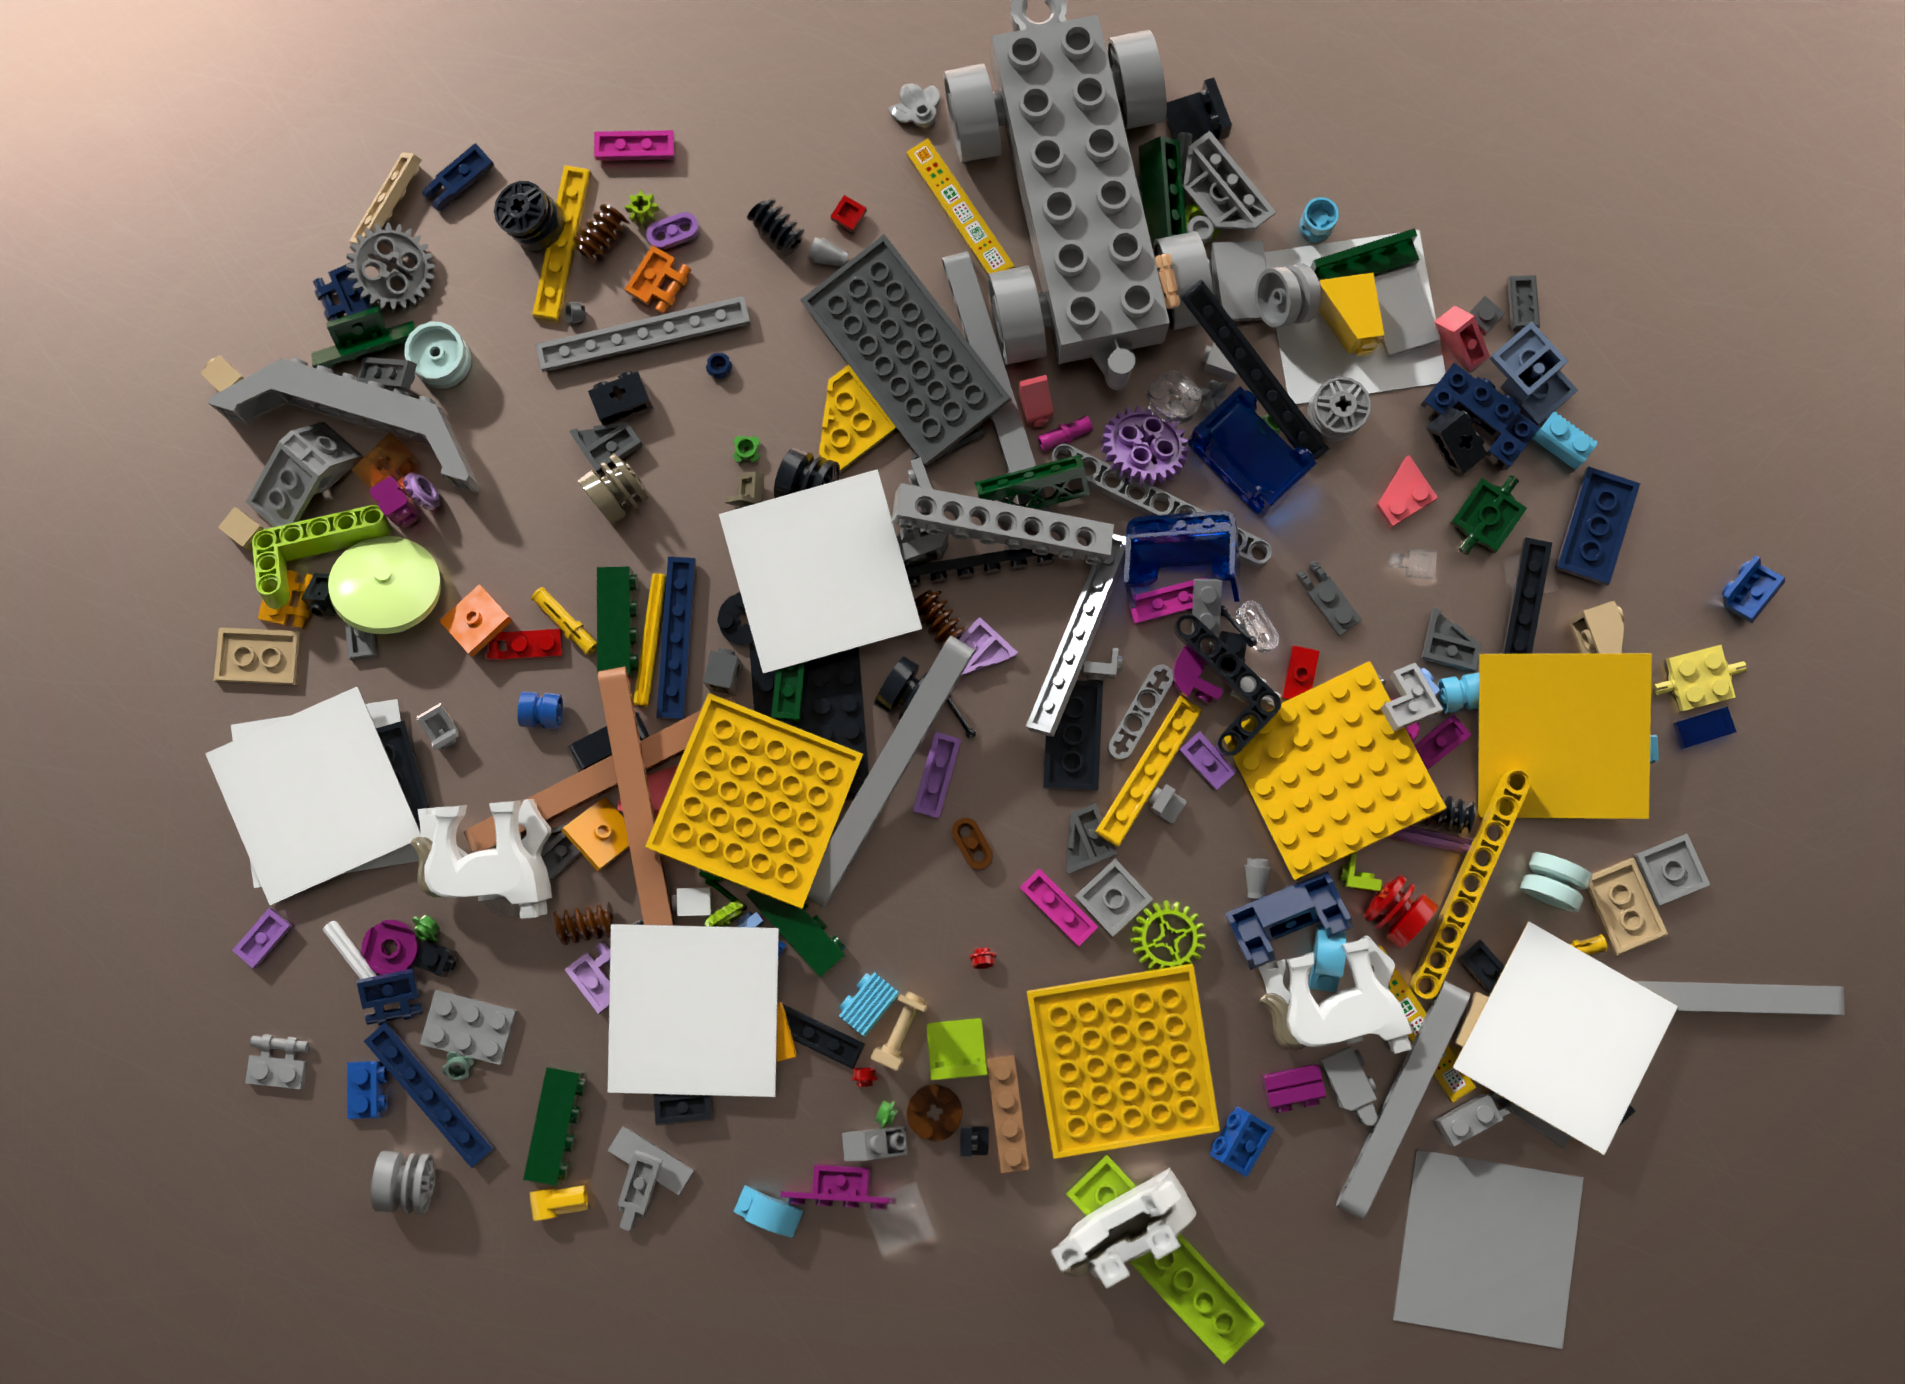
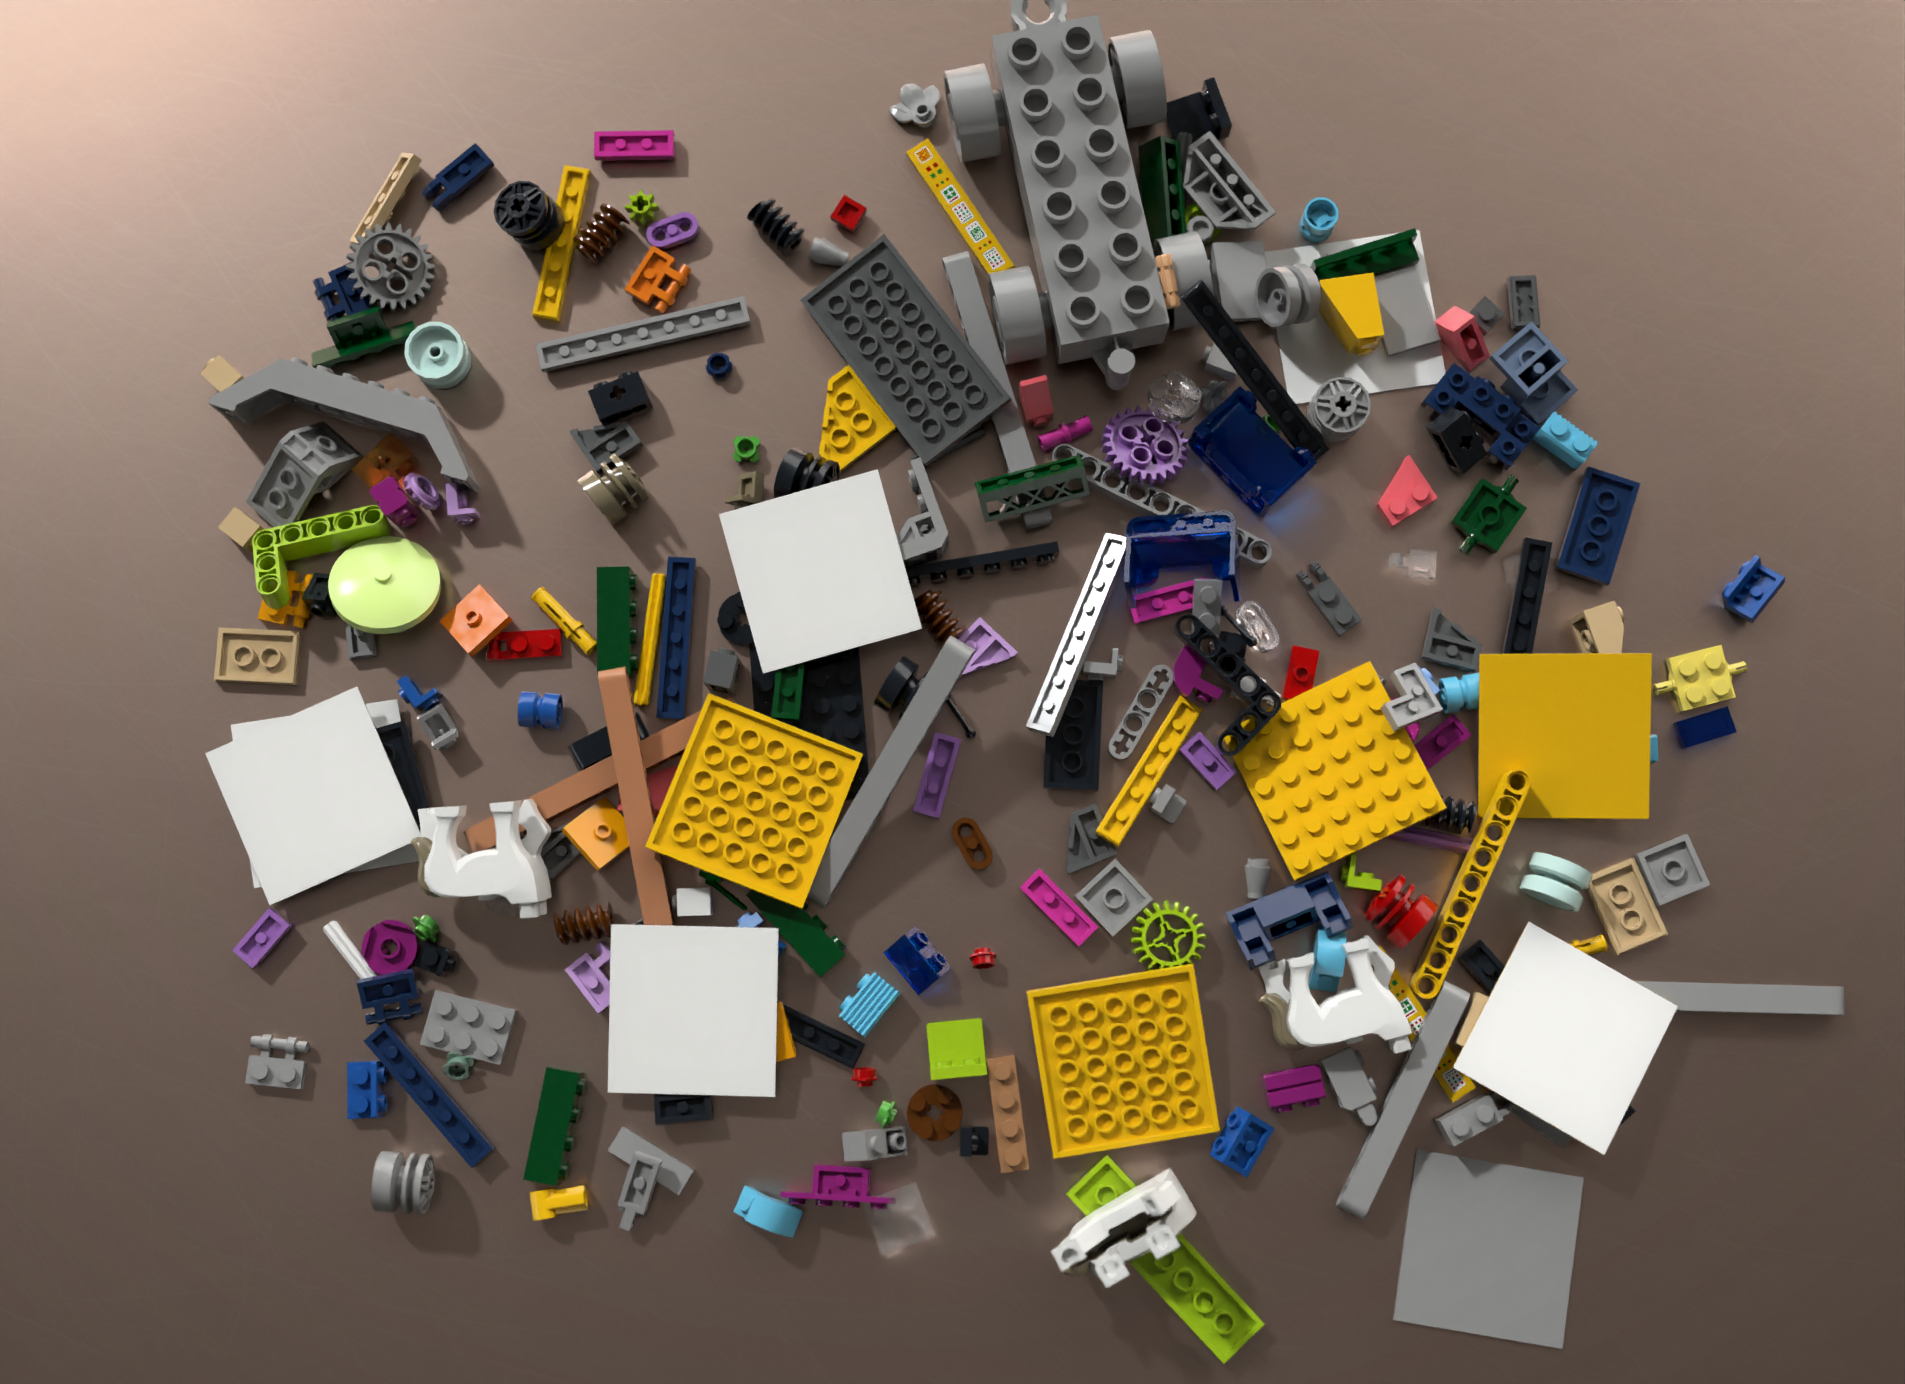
dark grey plate [357,357,417,390] -> none
dark grey hinge [565,302,586,324] -> none
lime gear [705,900,746,927] -> none
tan fence [870,992,928,1071] -> none
light grey brick [891,483,1114,565] -> none
none -> blue bracket [397,675,443,711]
none -> lavender bracket [446,483,480,524]
none -> clear blue bracket [884,926,951,996]

